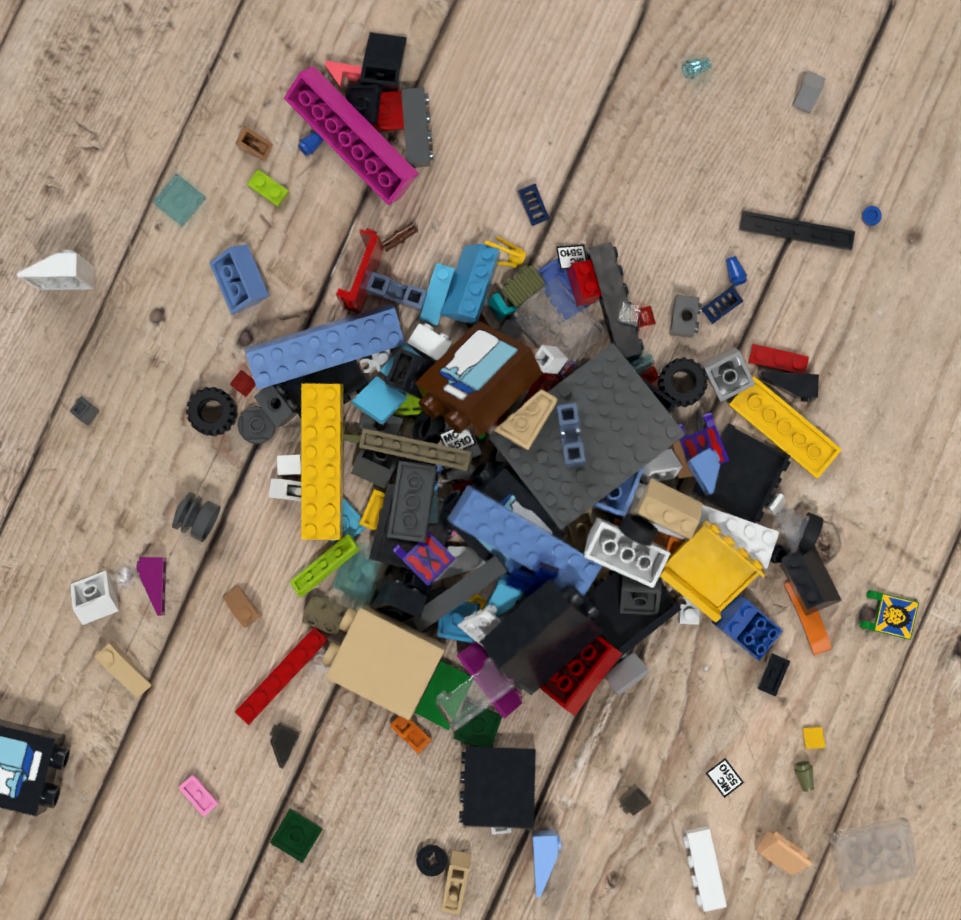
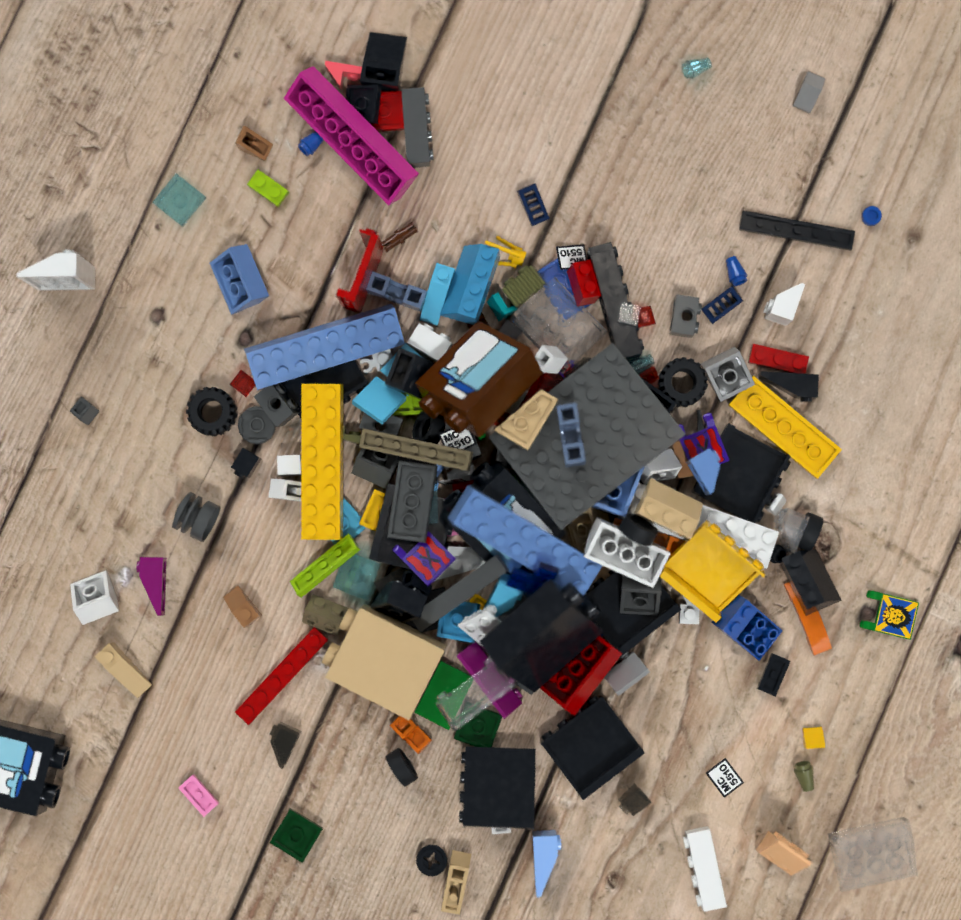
none -> black brick [231,448,261,479]
none -> black tyre [385,748,418,787]
none -> black panel [540,695,645,800]
none -> white slope [763,283,805,326]

